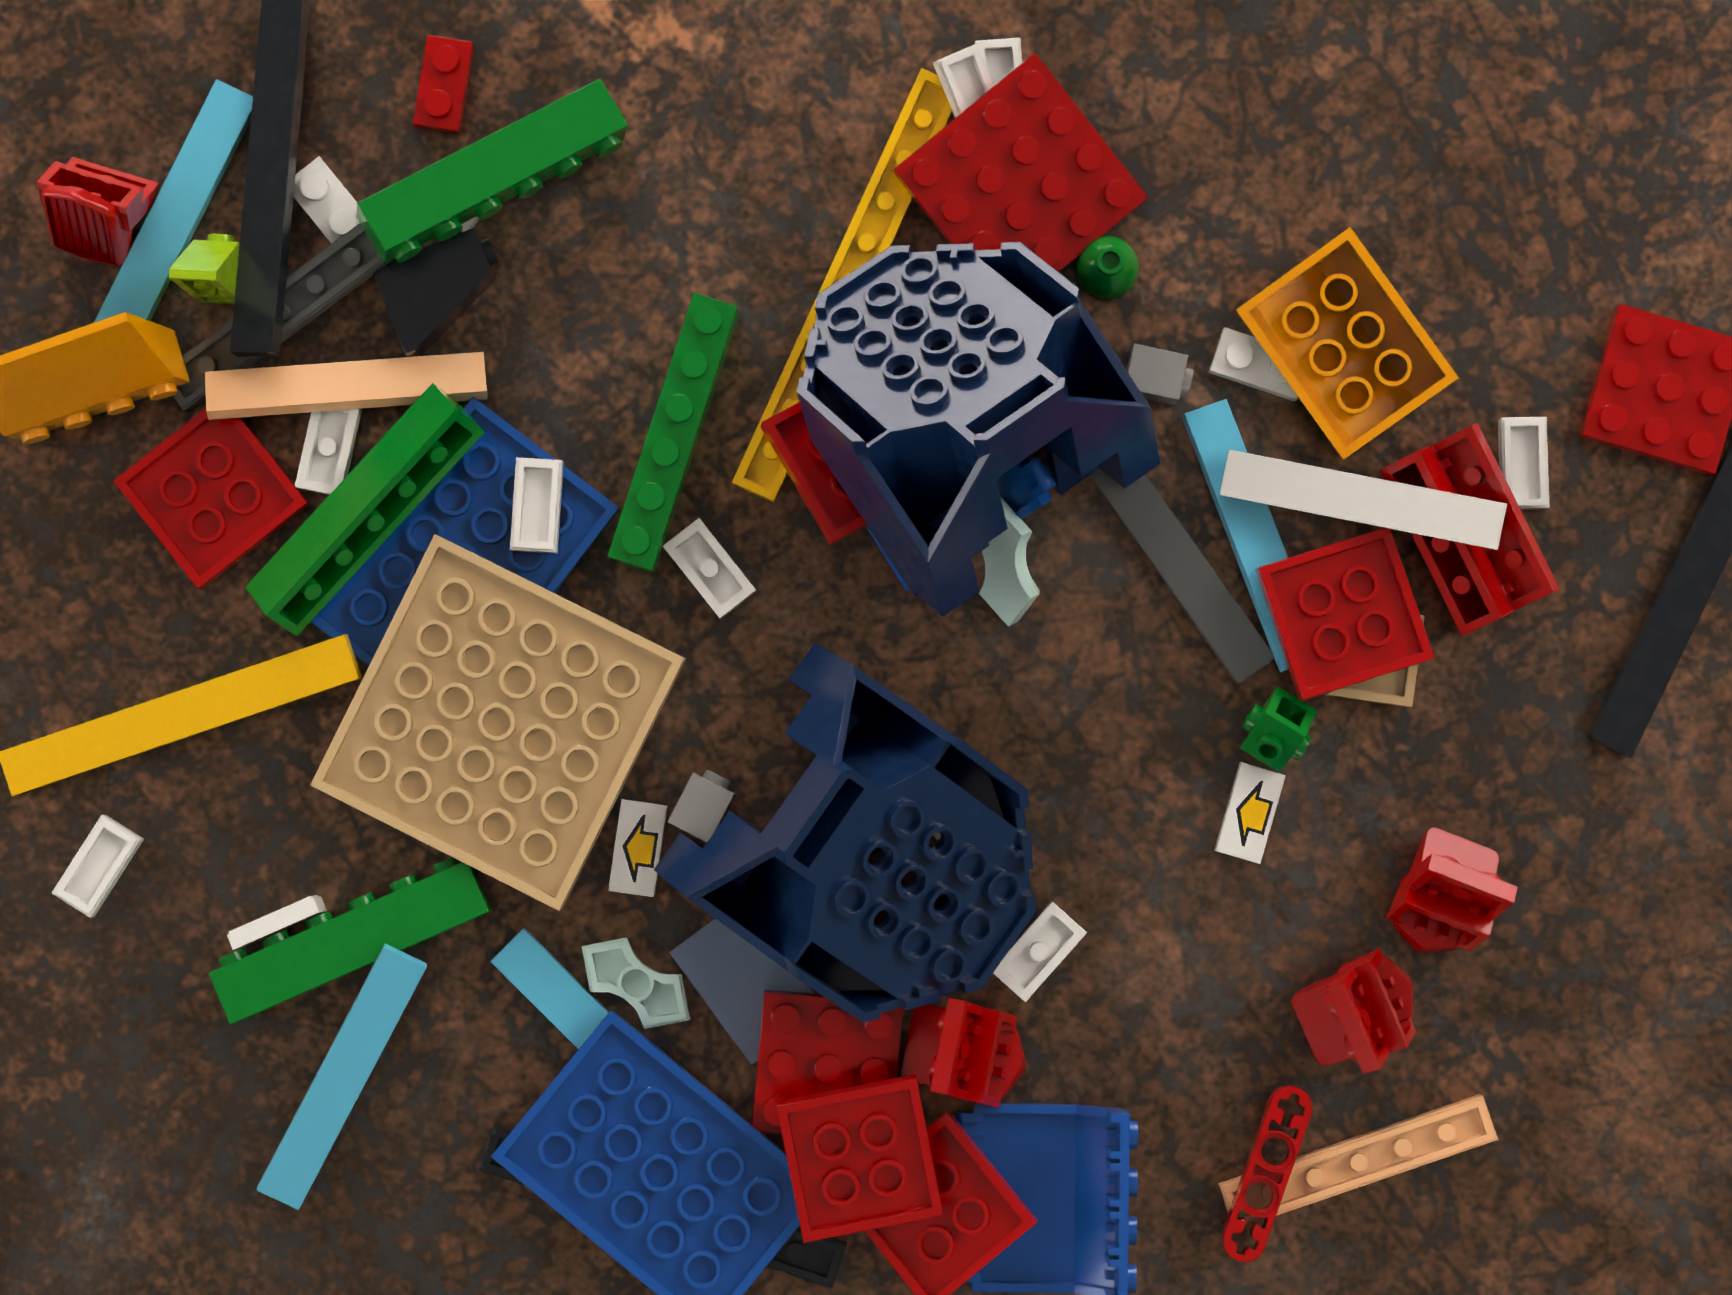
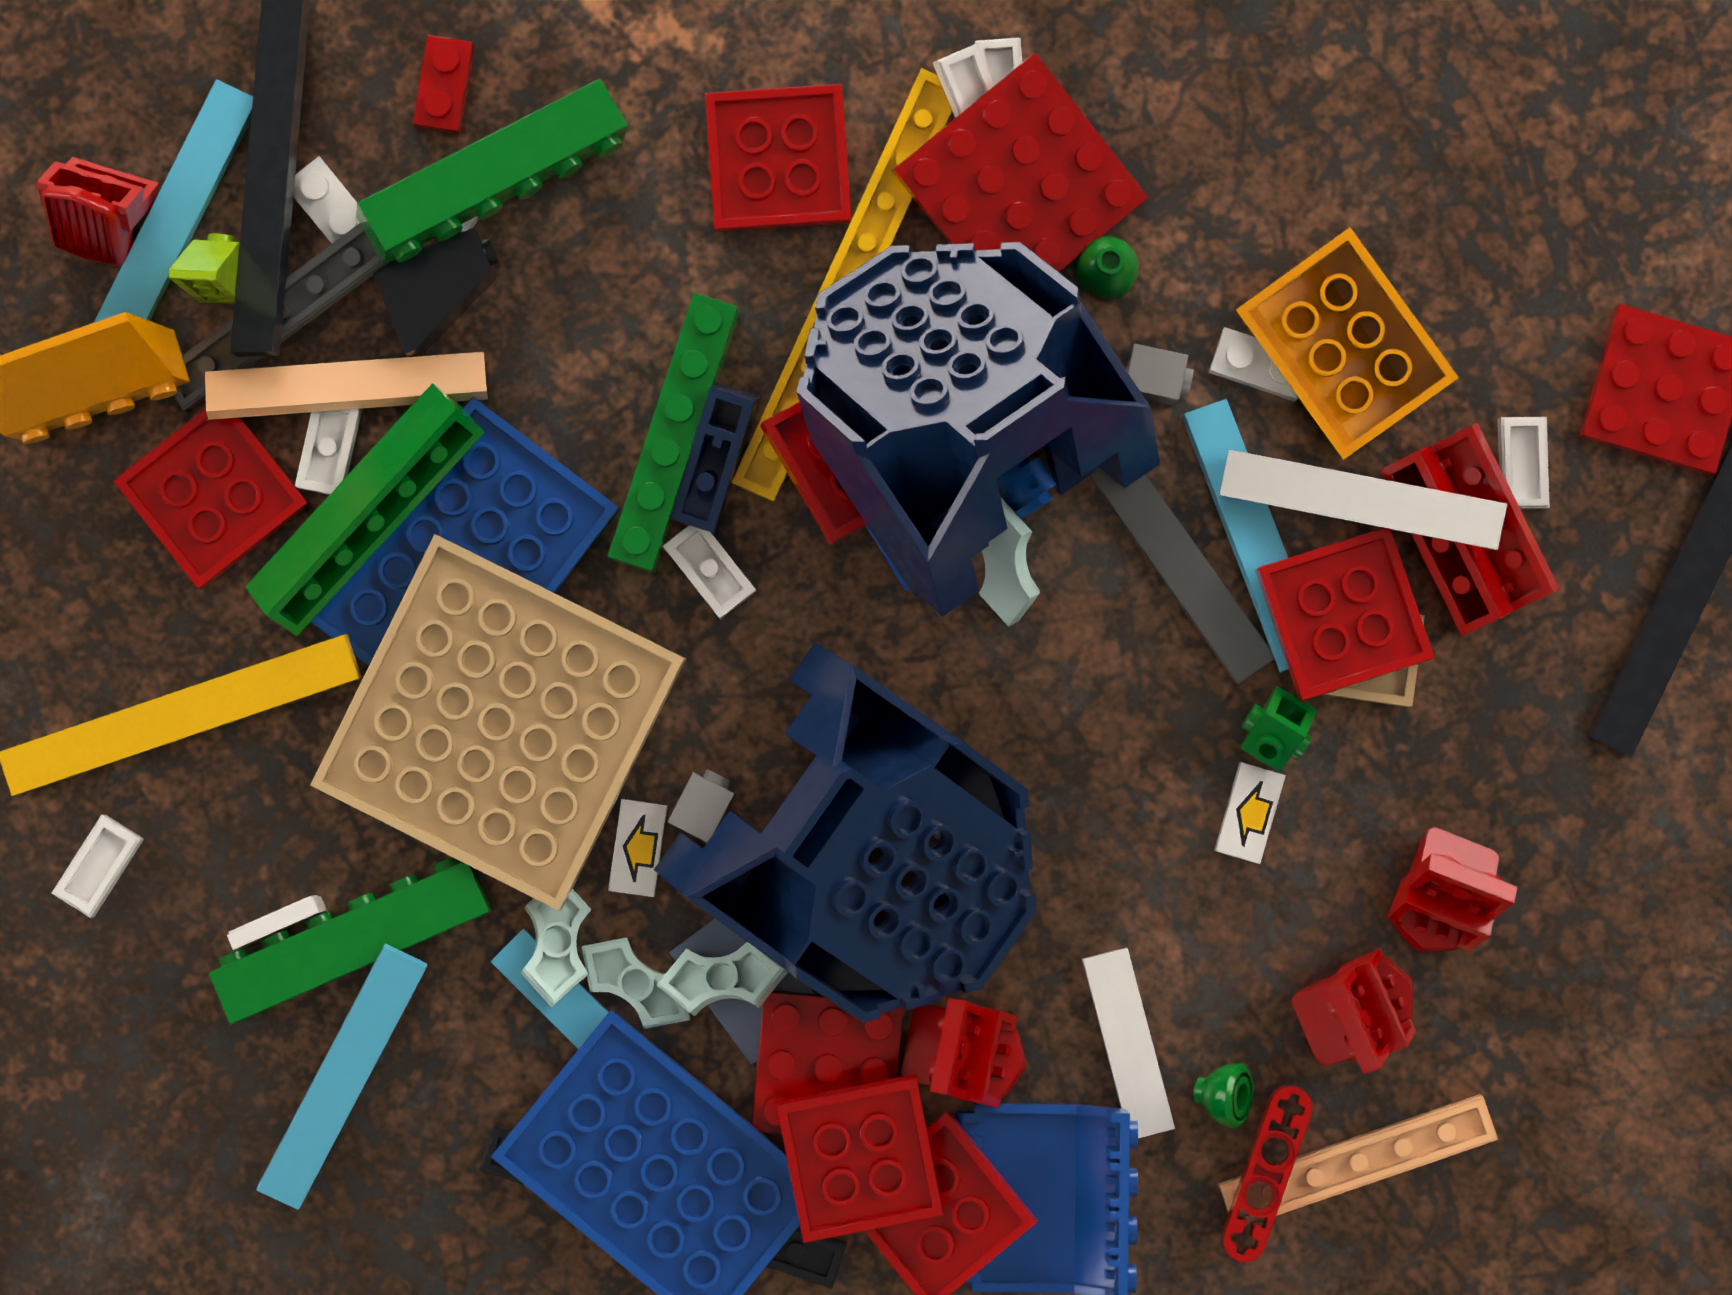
white tile [510,457,564,554] -> none
white plate [993,901,1087,1002] -> none
none -> light aqua tile [521,889,591,1008]
none -> light aqua tile [657,942,788,1016]
none -> dark blue slope [670,383,761,533]
none -> red plate [705,84,851,232]
none -> white tile [1082,947,1175,1138]
none -> green brick [1194,1063,1253,1129]

